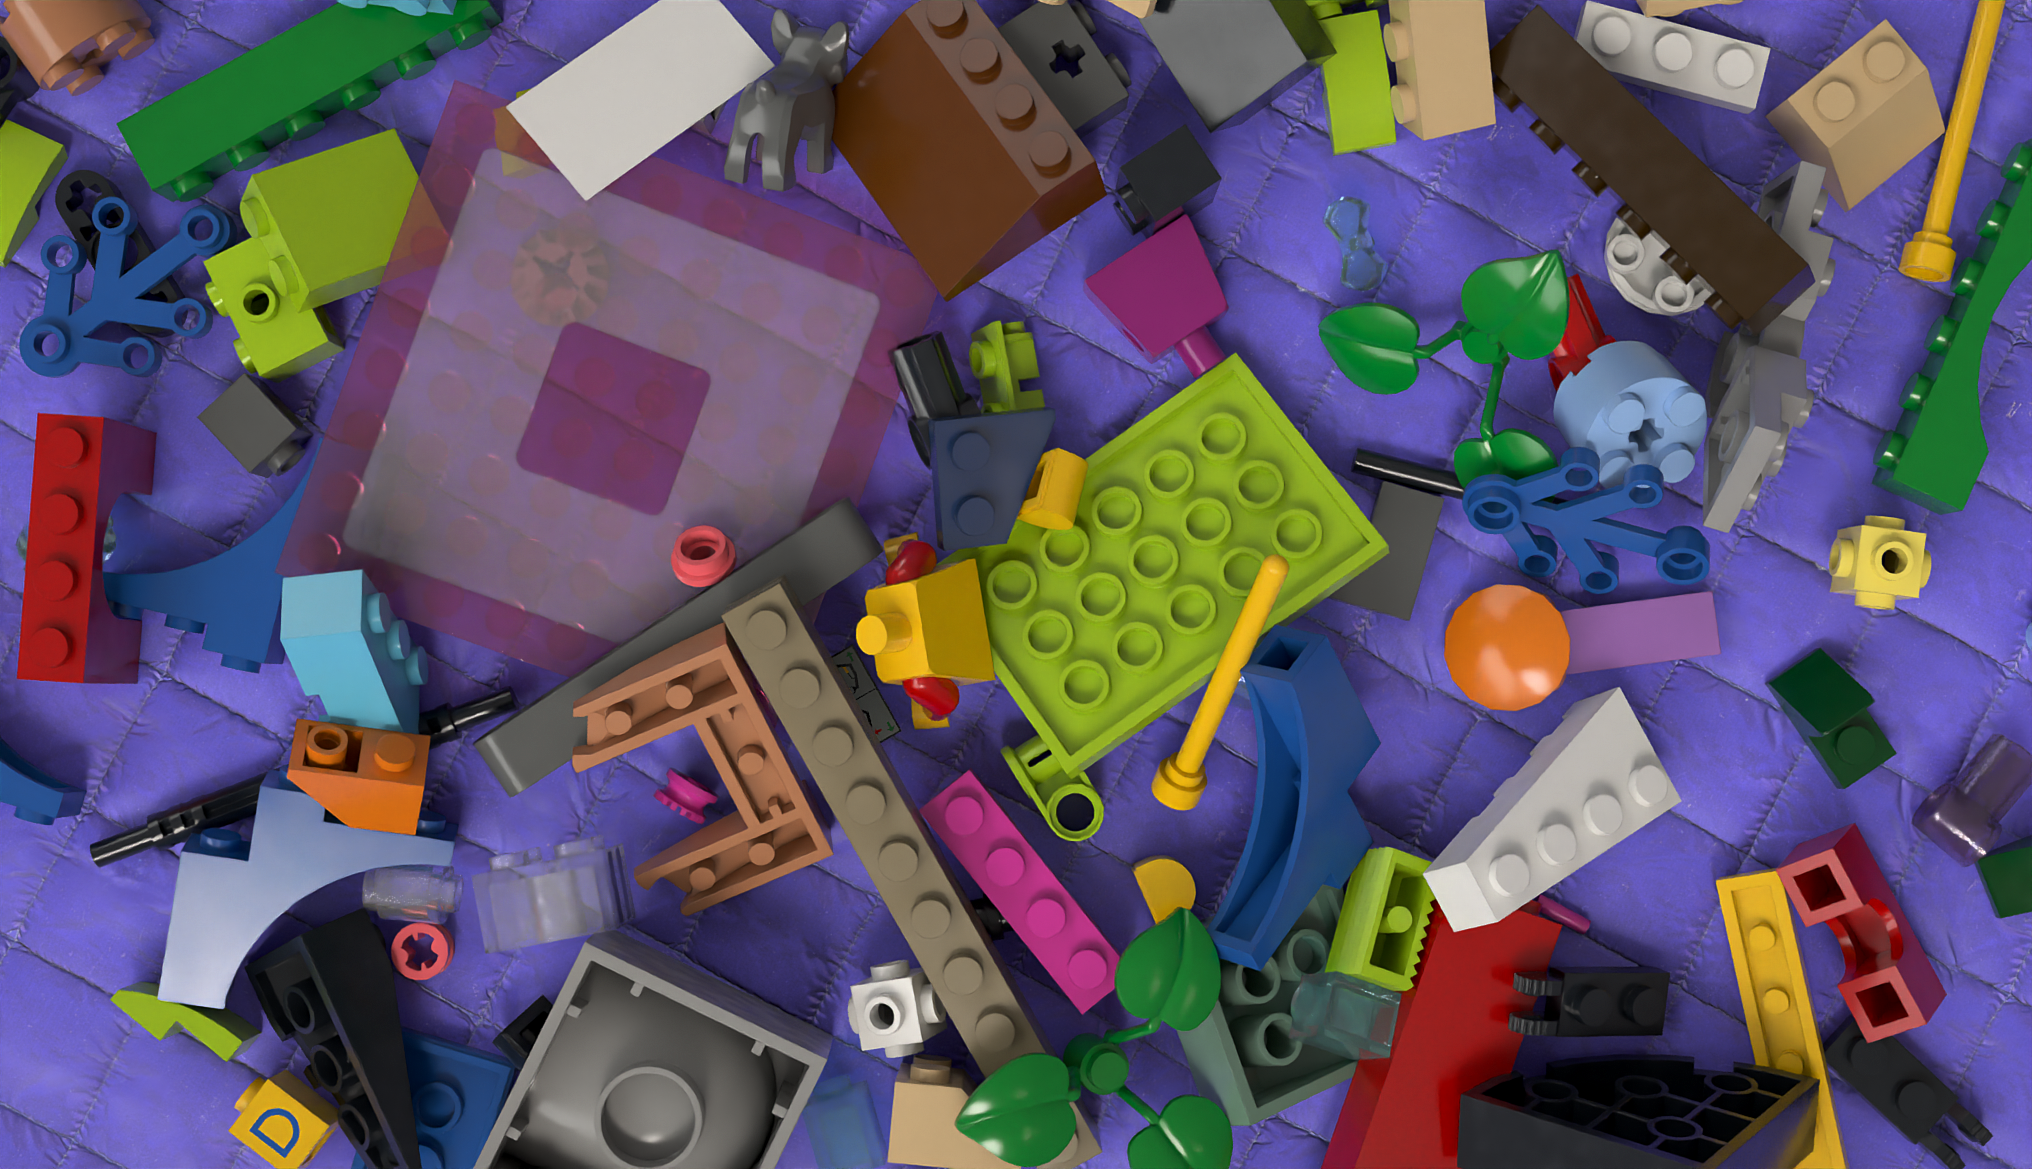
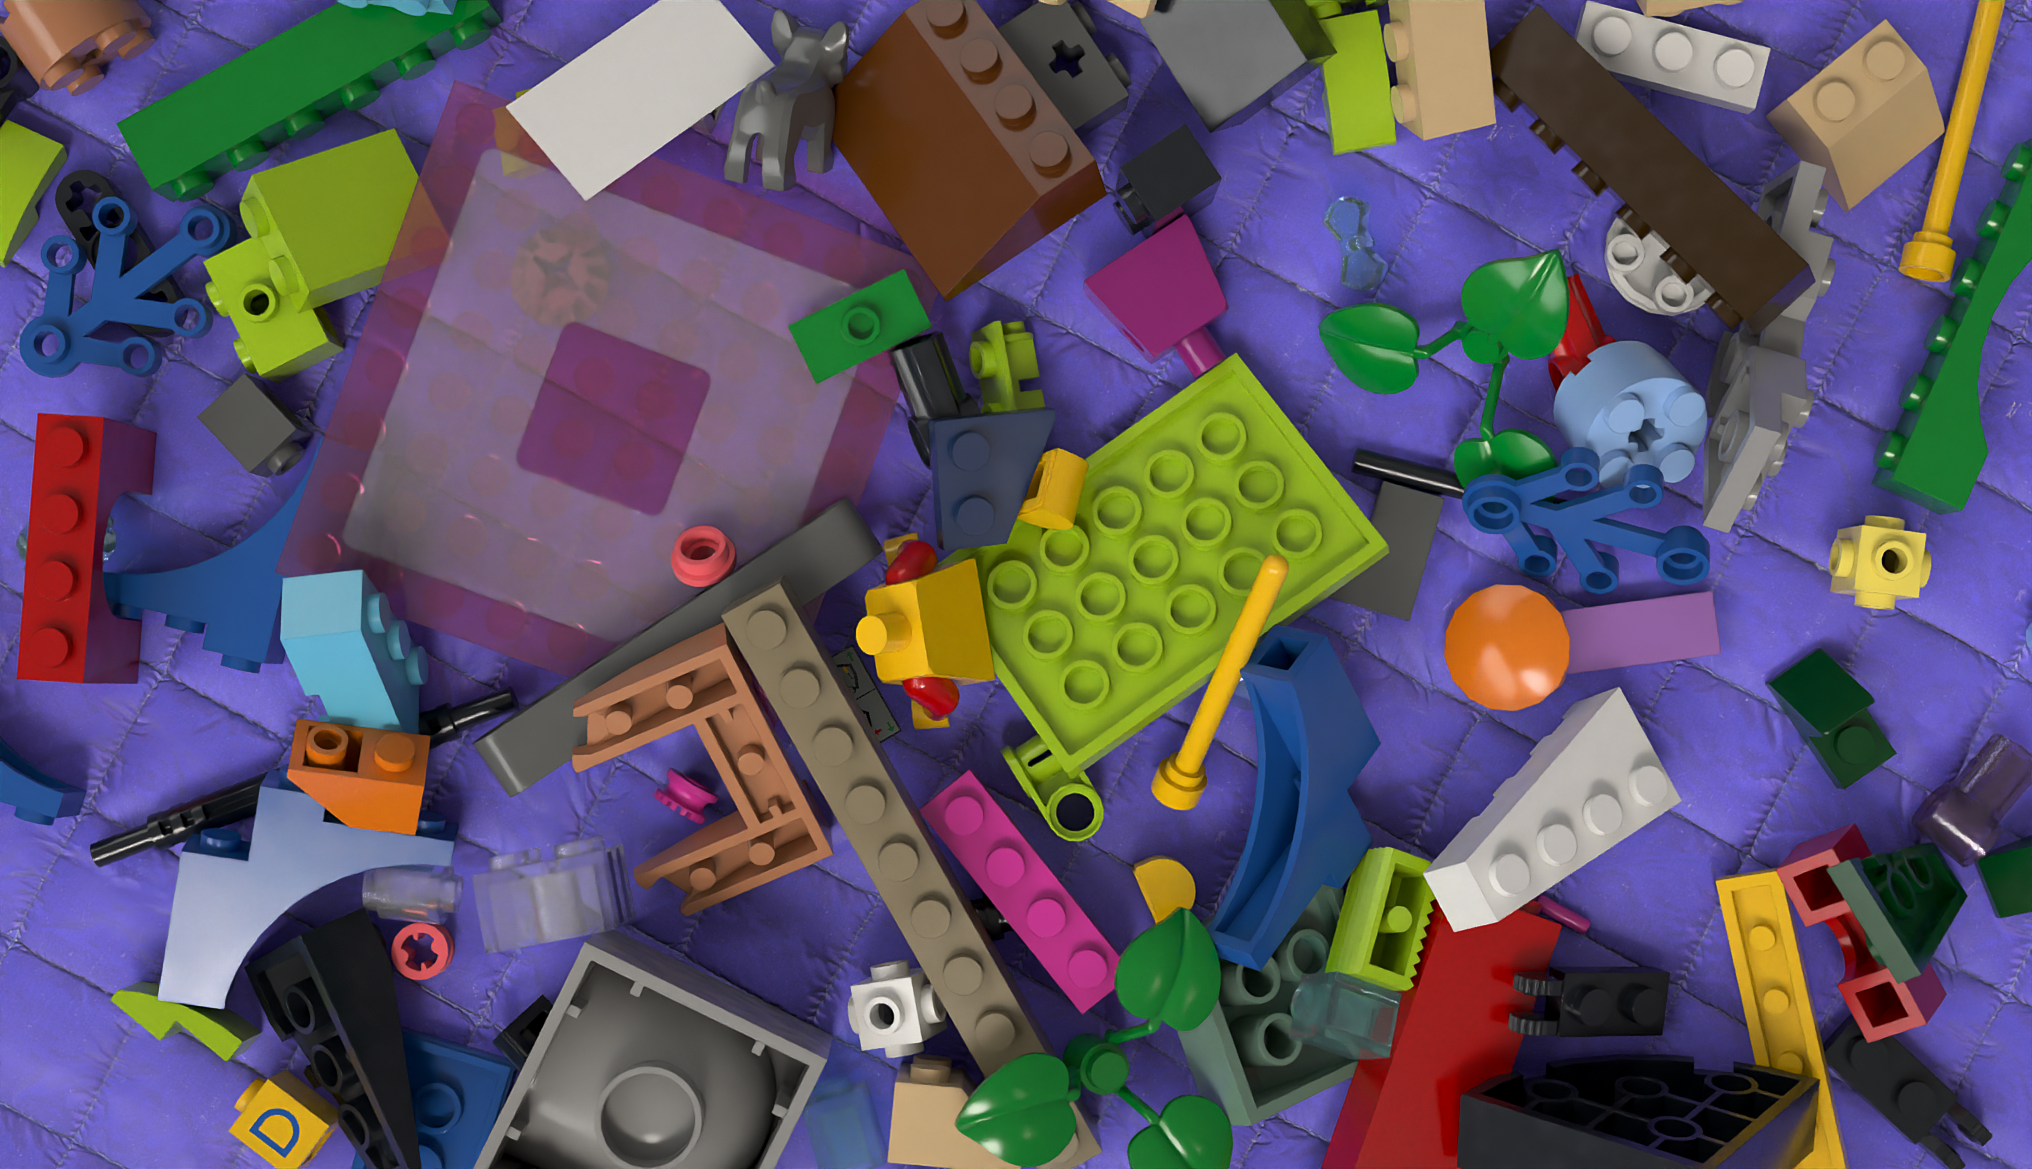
none -> green plate [787,269,932,384]
none -> dark green wing [1826,842,1968,984]

